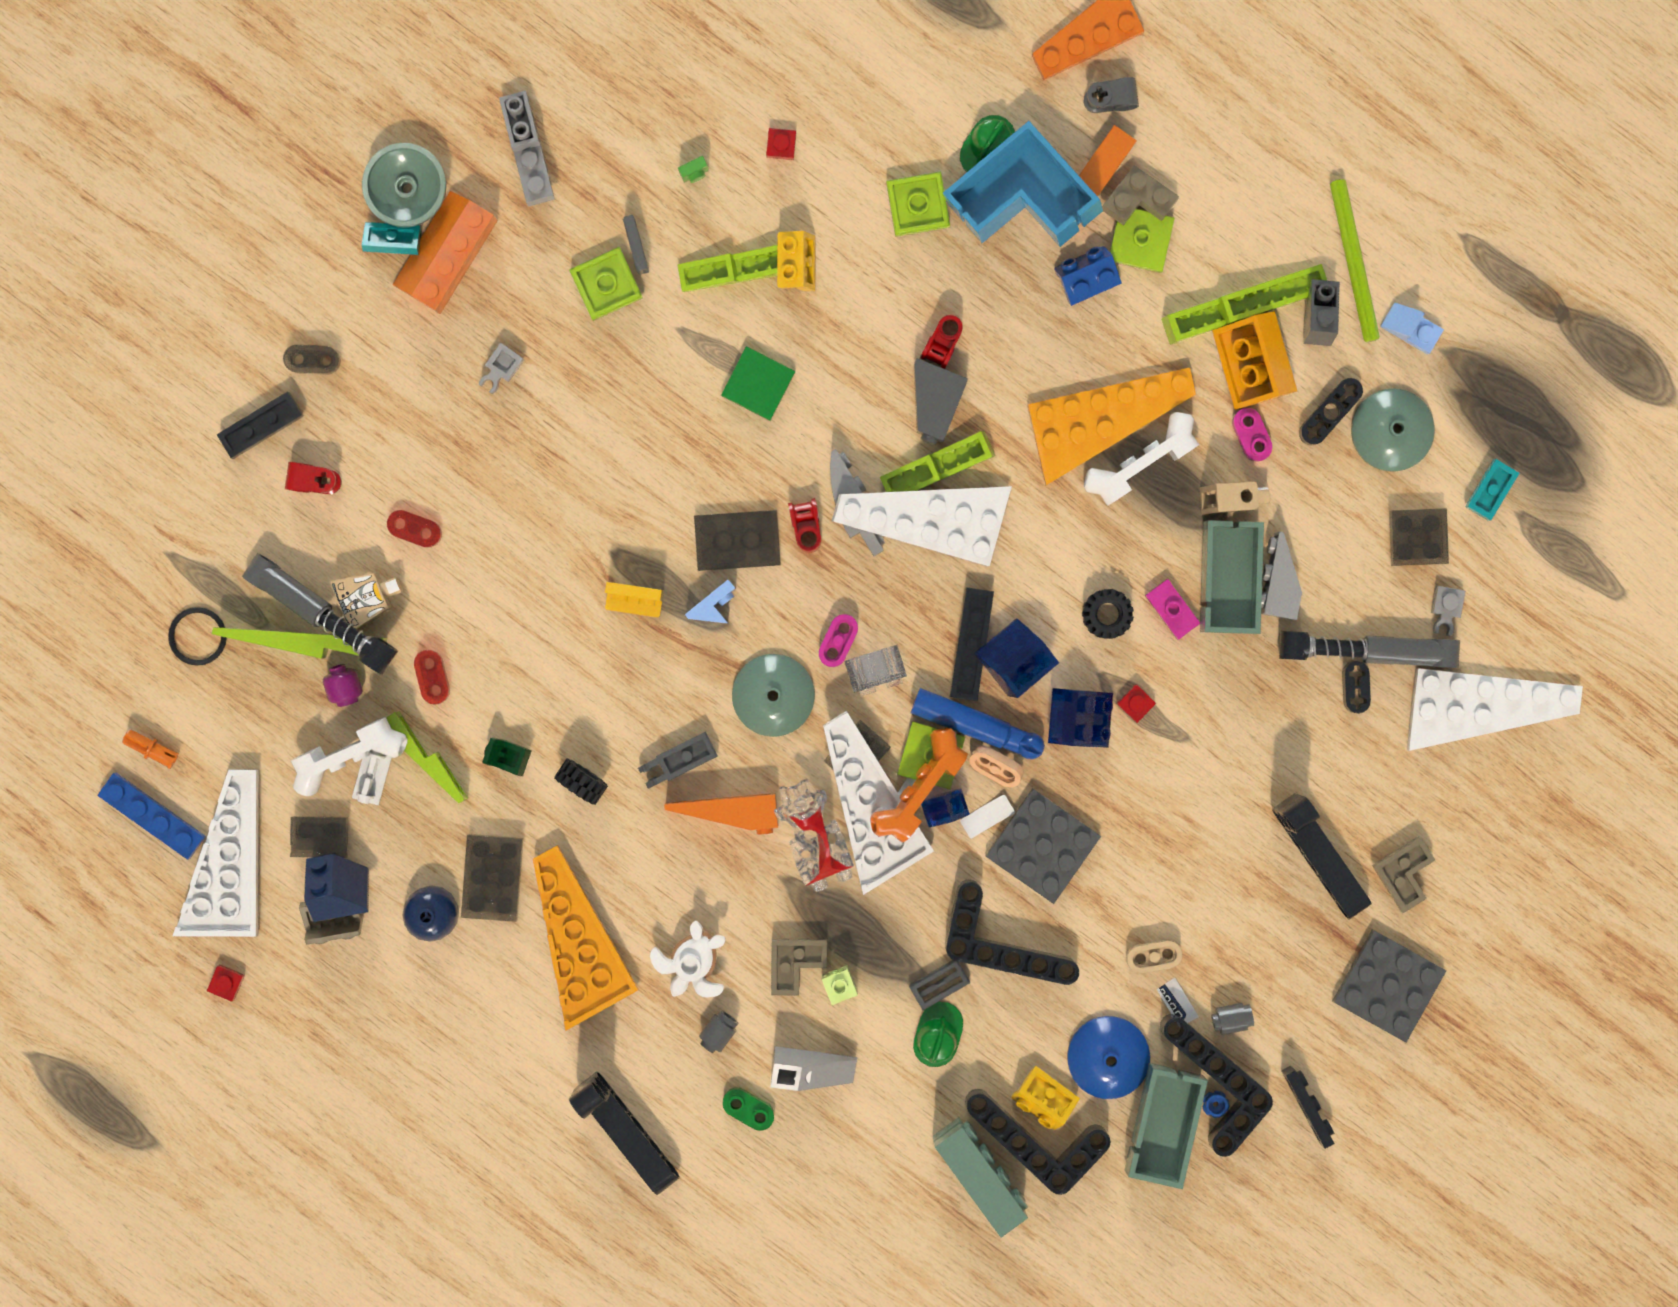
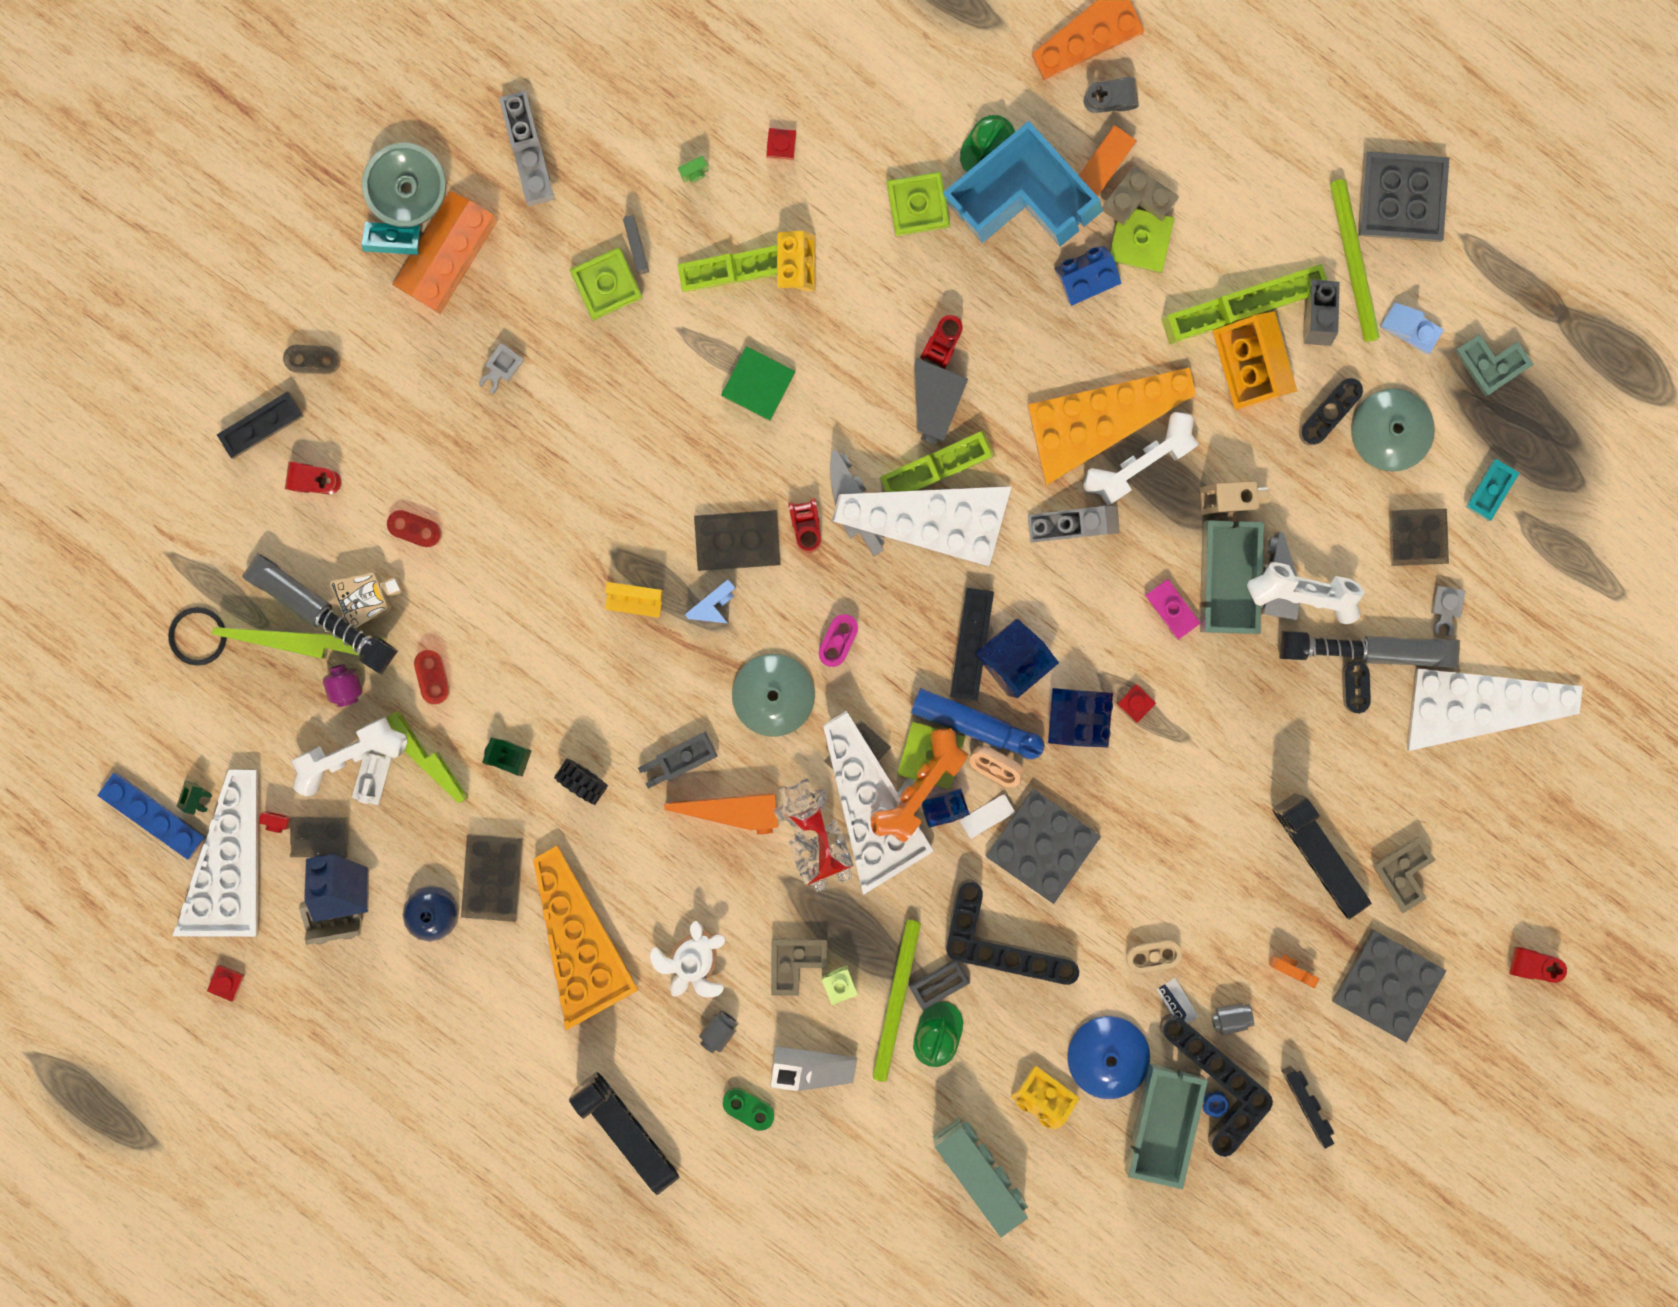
orange axle [122,730,179,769] -> none
clear brick [844,644,907,696] -> none
black beam [965,1089,1111,1195] -> none
black tyre [1082,589,1134,639] -> none
dark pink plate [1232,408,1272,462] -> none
none -> dark green tile [177,780,212,815]
none -> red plate [258,811,294,833]
none -> lime axle [873,919,921,1082]
none -> light grey slope [1028,506,1120,542]
none -> white plate [1247,562,1364,624]
none -> orange plate [1269,954,1319,988]
none -> dark grey plate [1358,151,1450,242]
none -> sand green plate [1455,334,1534,396]
none -> red piece [1509,947,1567,983]

